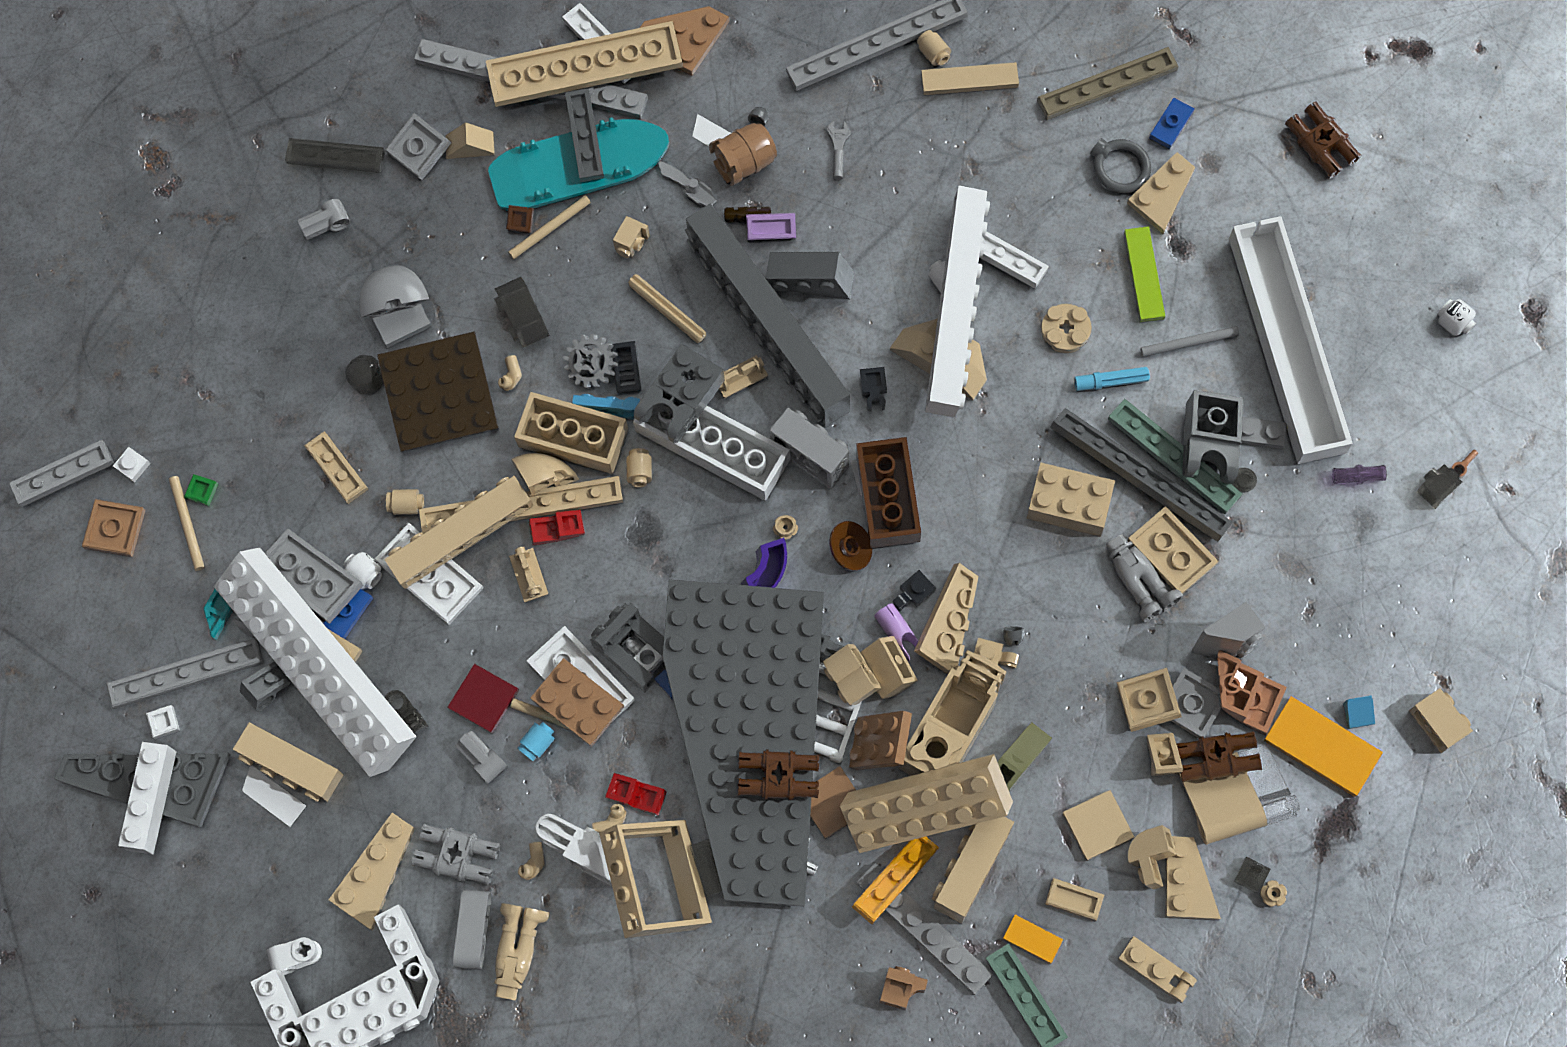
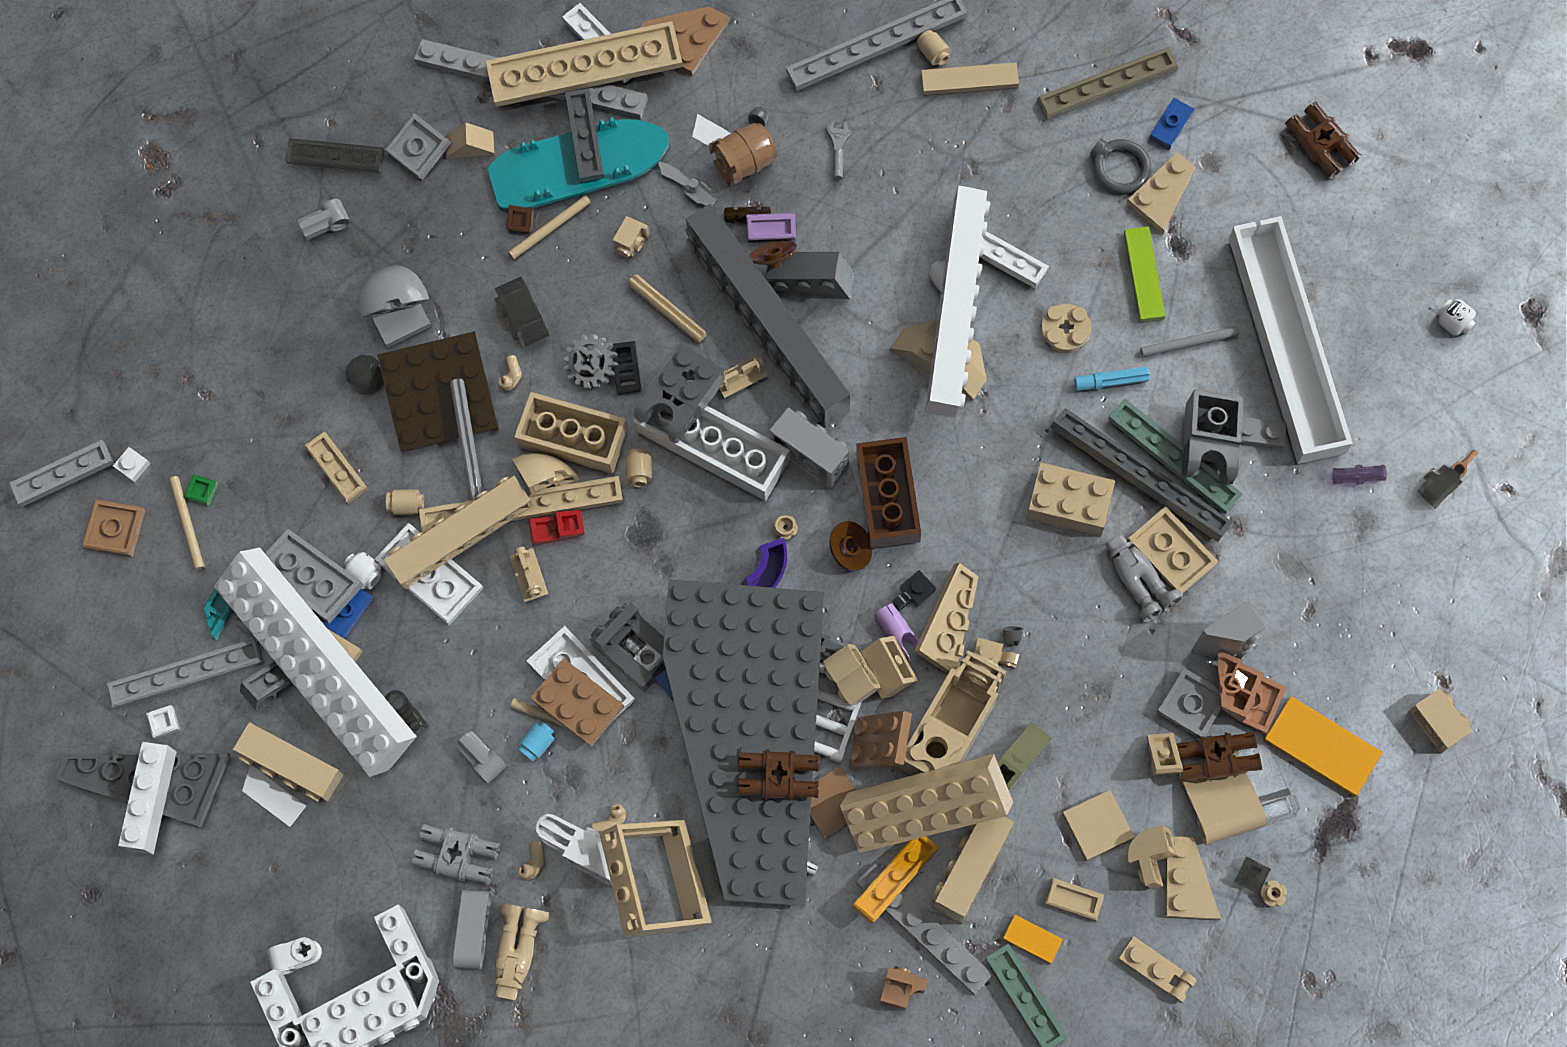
tan wing [329,813,415,931] -> none
dark red tile [447,663,519,734] -> none
dark azure hinge [572,394,640,420] -> none
red slope [605,773,667,816] -> none
black plate [860,367,887,412] -> none
tan tile [1117,668,1182,732] -> none
clear smoke plate [1232,468,1257,493] -> none
dark azure slope [1343,695,1375,729] -> none
none -> light grey axle [450,379,482,501]
none -> reddish brown dish [749,241,797,268]

